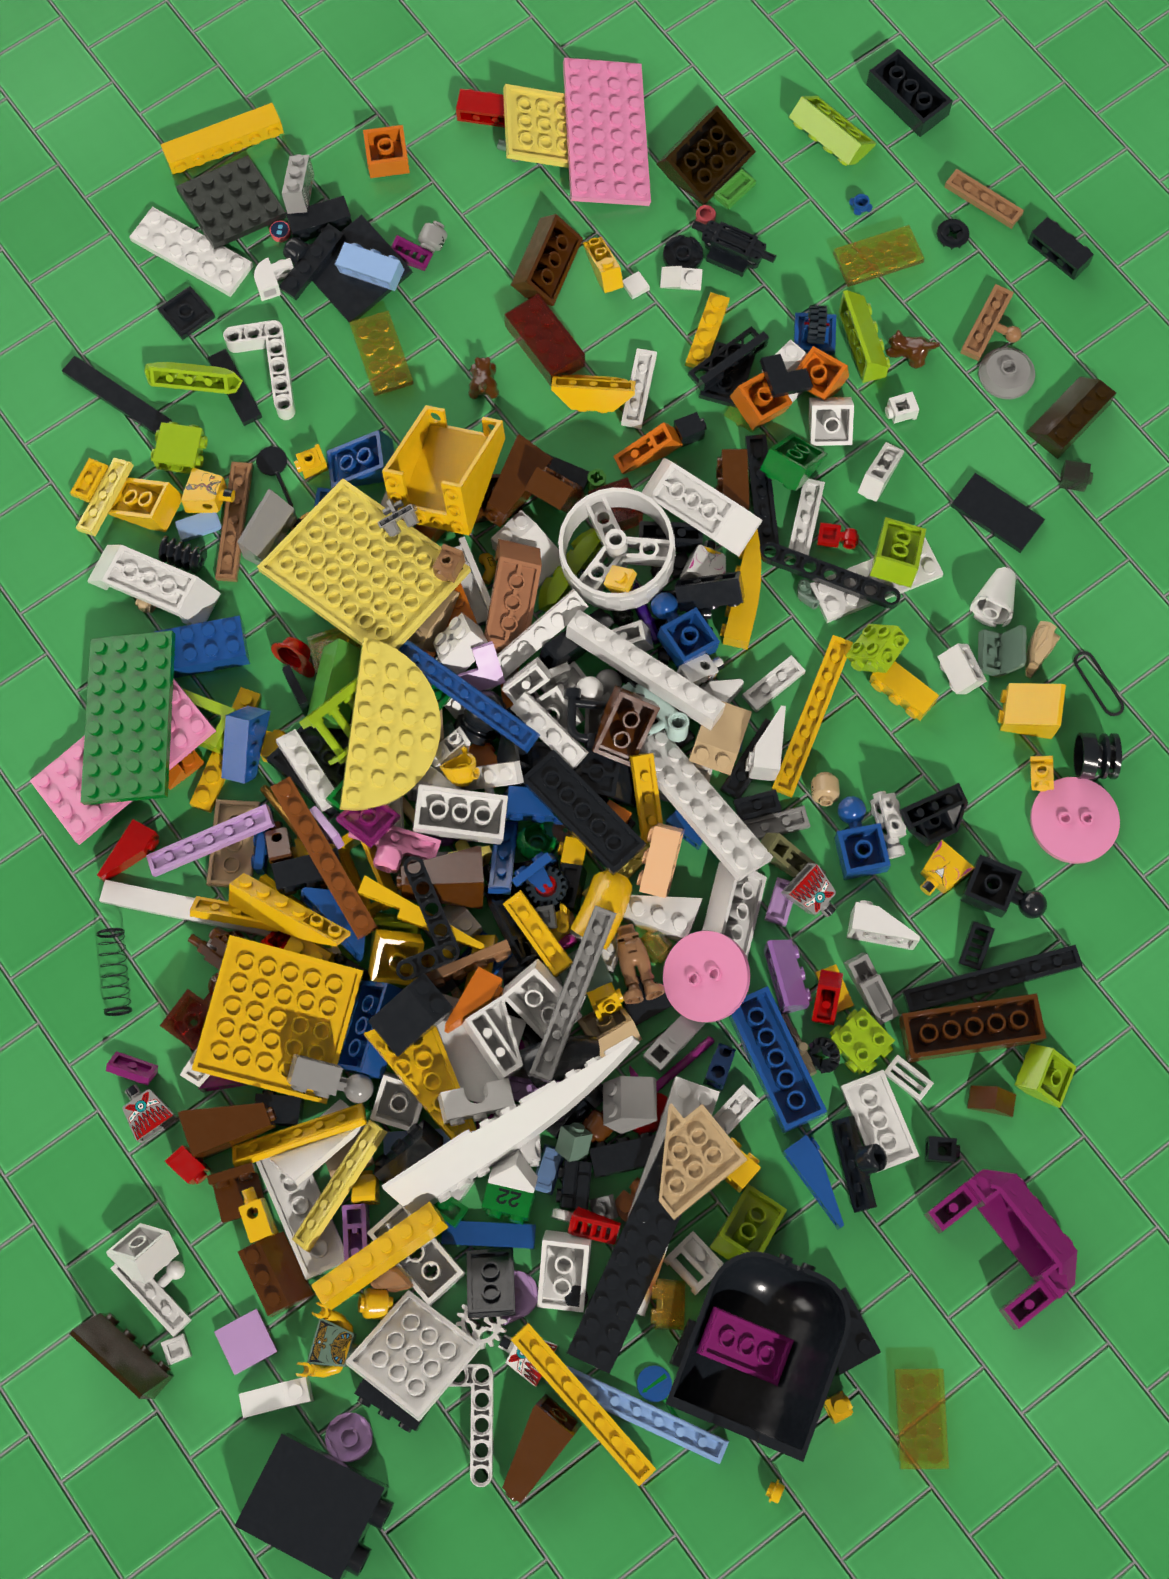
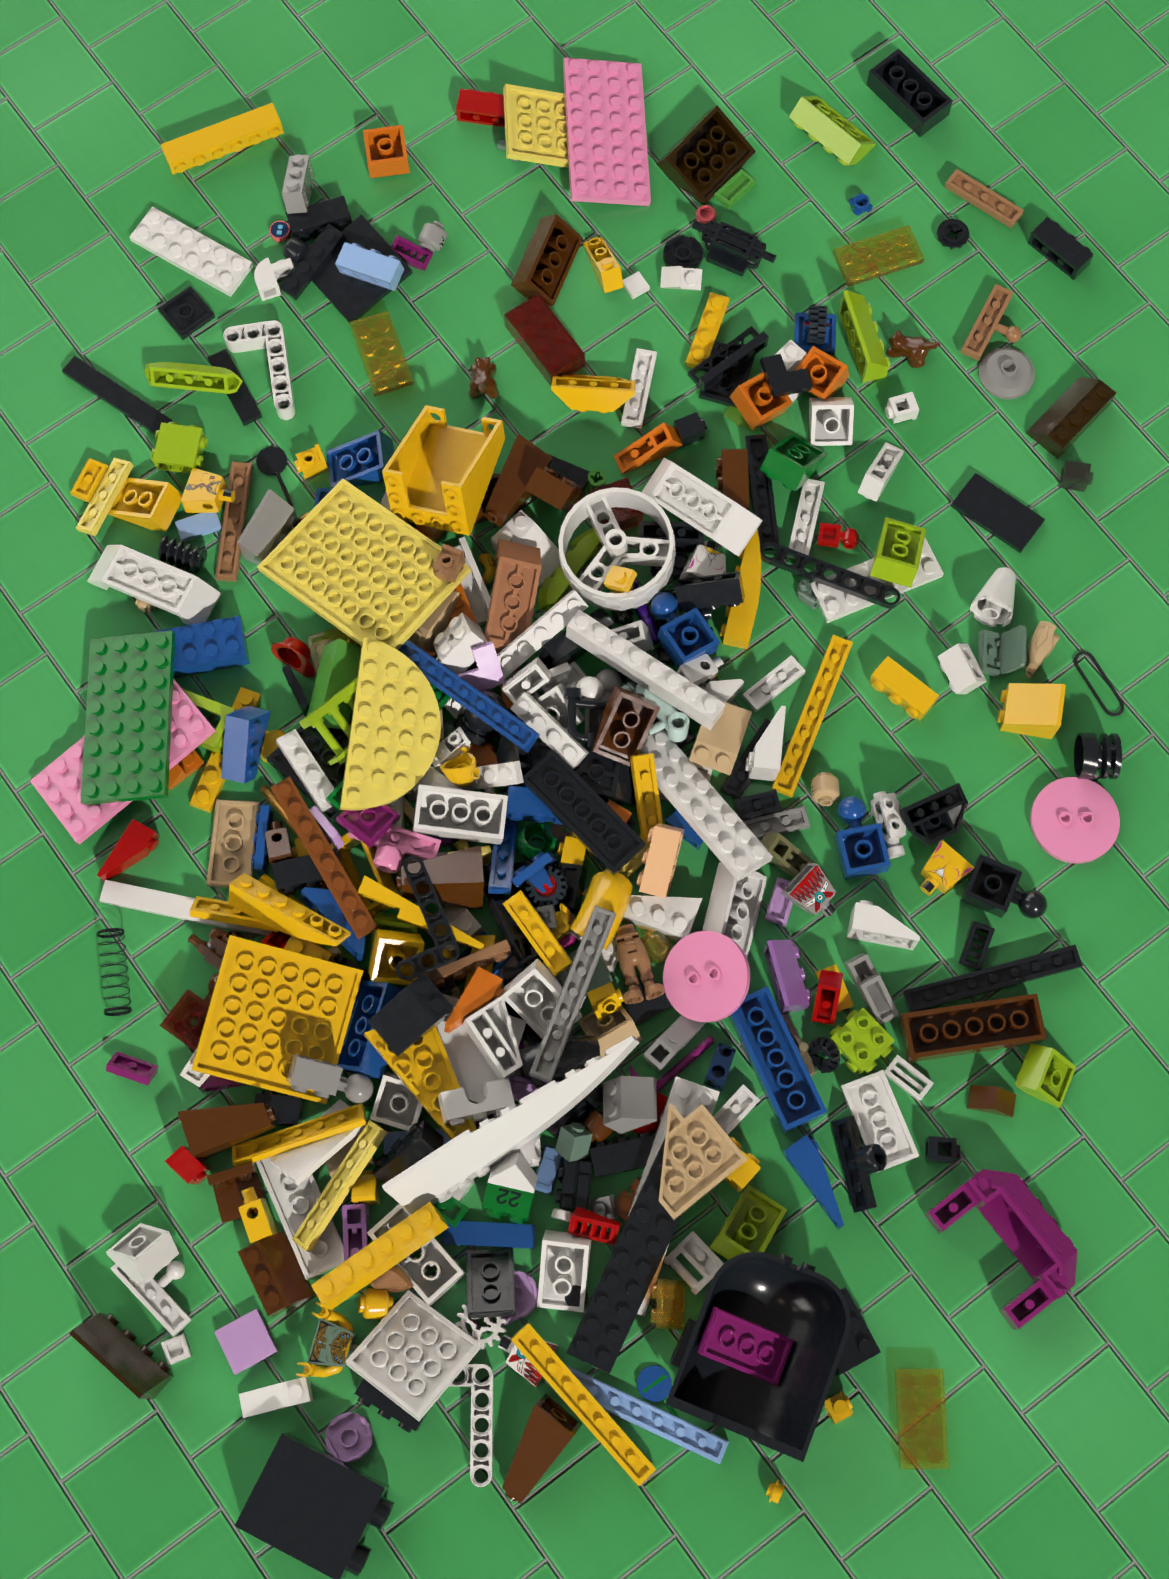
torso [122,1084,178,1144] -> none
lavender plate [146,804,275,877] -> none
pearl dark grey plate [176,155,286,249] -> none
light grey hips [377,498,419,537] -> none
lime brick [846,624,909,673] -> none
yellow brick [1030,756,1054,792] -> none

